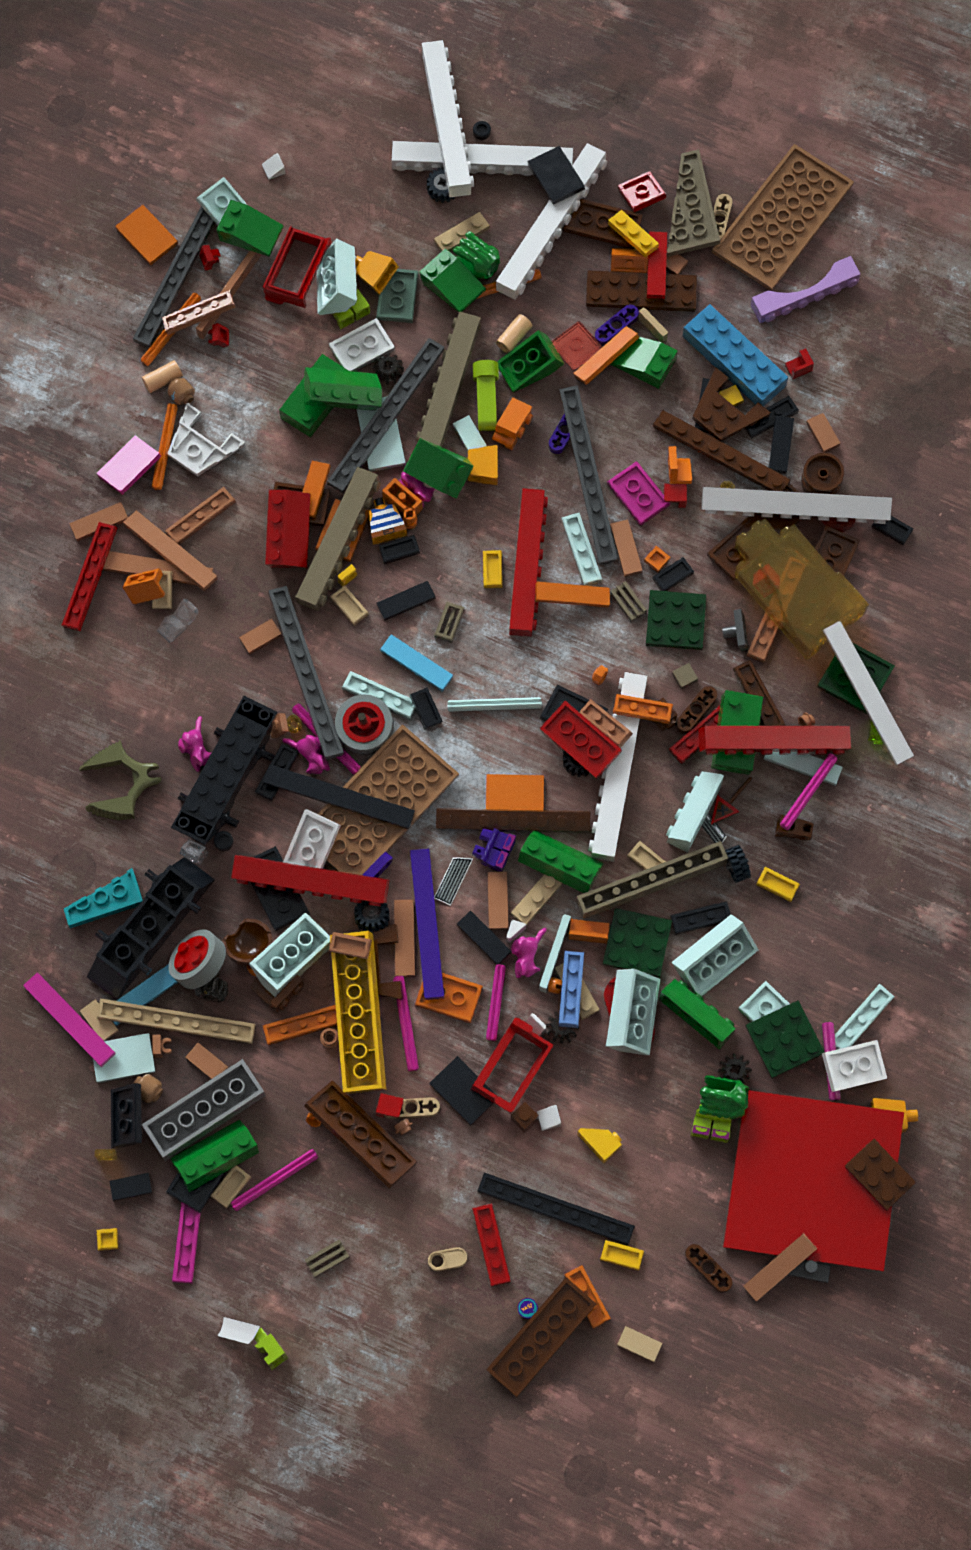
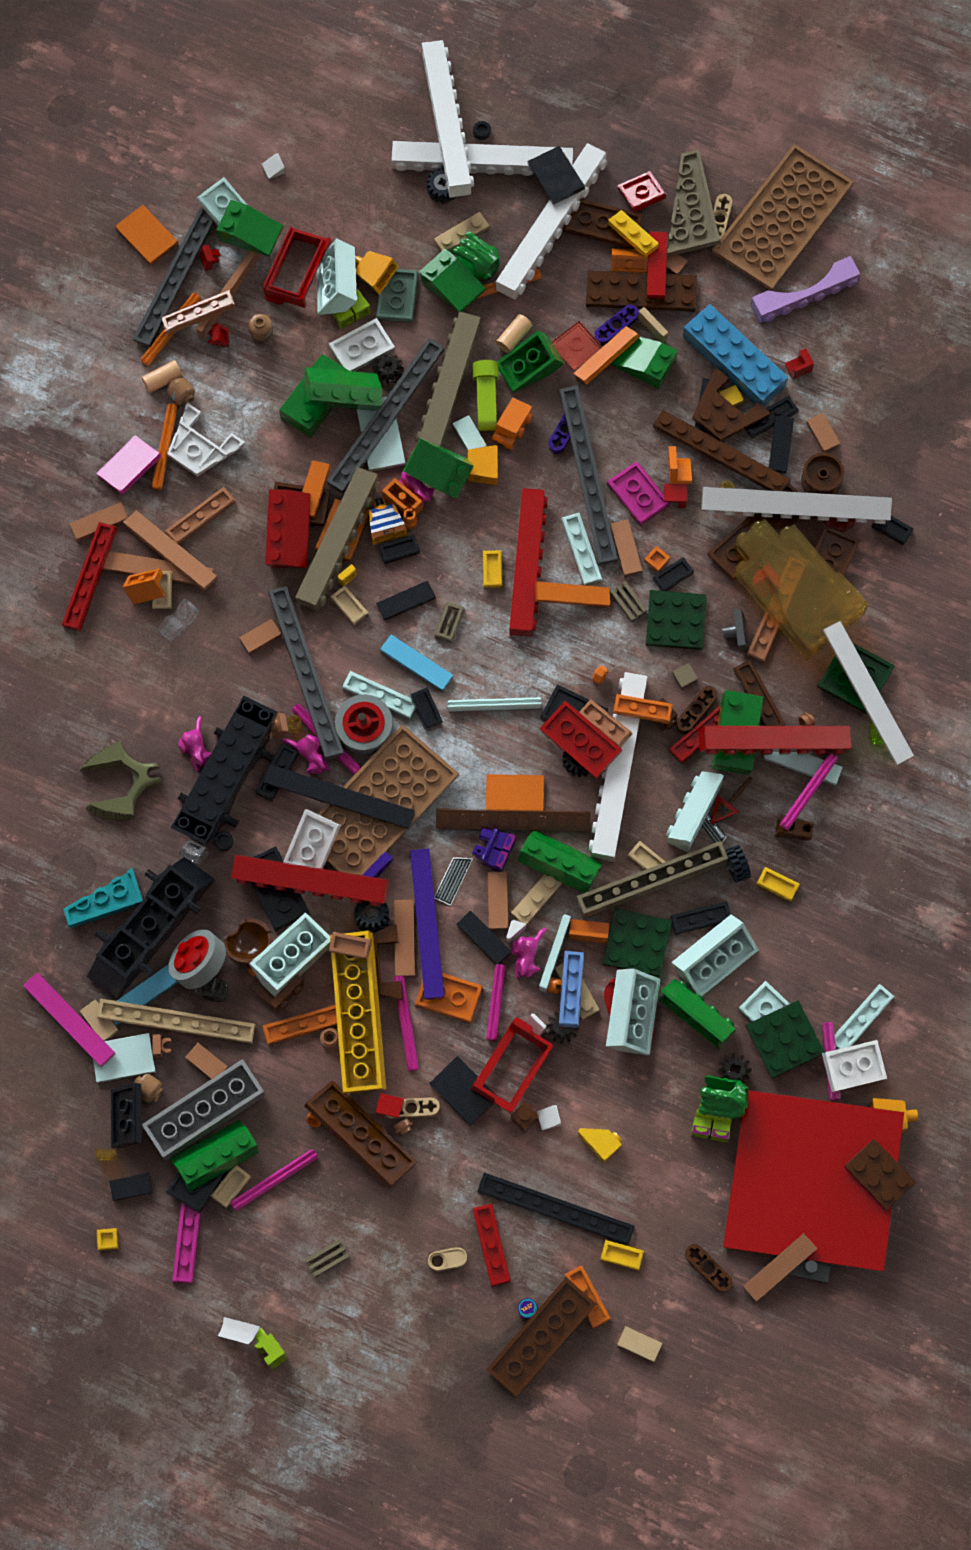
none -> medium nougat head [248,314,273,341]

